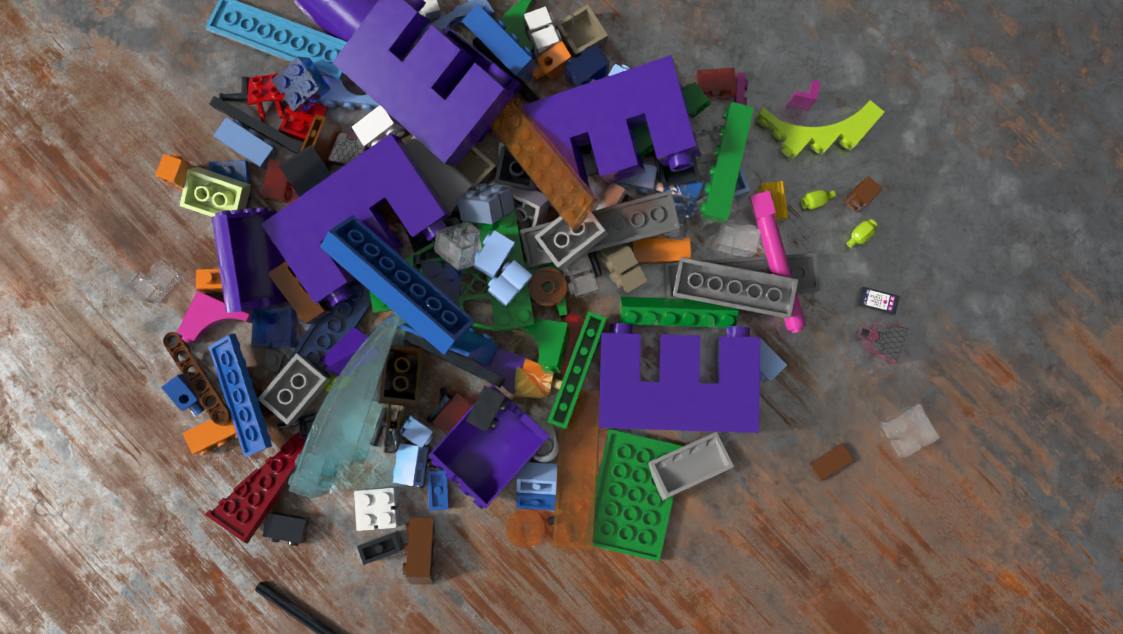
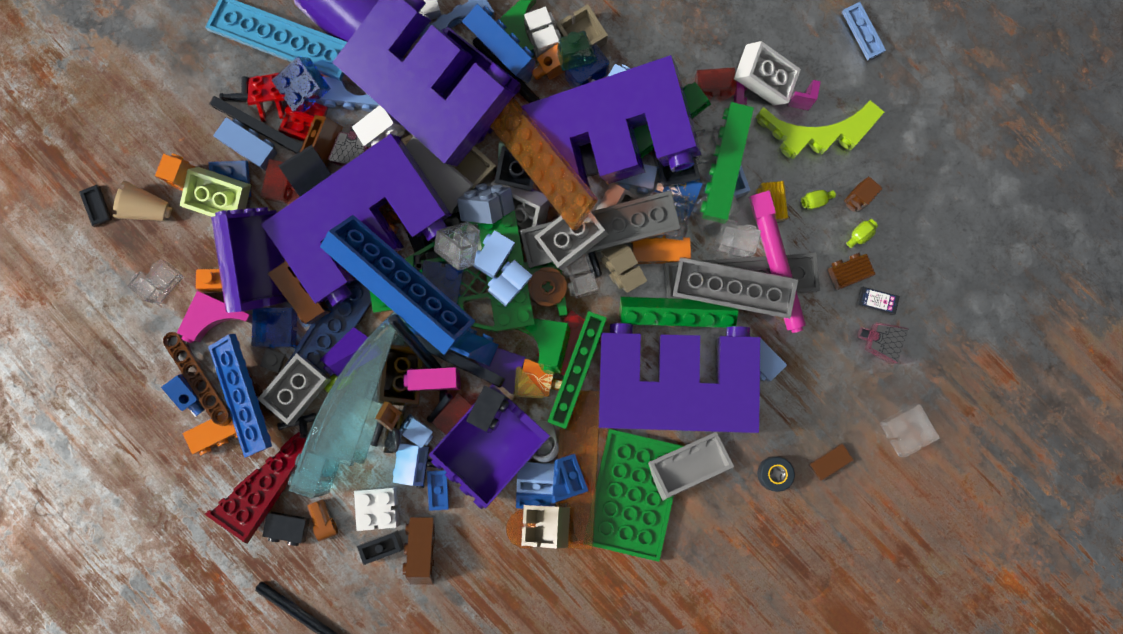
none -> black tile [79,184,112,227]
none -> tan cone [113,181,172,221]
none -> dark orange piece [307,499,338,542]
none -> dark orange plate [375,402,402,430]
none -> black axle [388,314,442,369]
none -> dark pink arch [404,367,461,391]
none -> dark tan piece [521,505,570,548]
none -> blue wing [552,454,588,504]
none -> clear green torso [557,31,597,71]
none -> white brick [734,41,801,105]
none -> black wheel [757,456,795,492]
none -> reddish brown brick [828,252,876,291]
none -> medium blue plate [842,2,886,61]

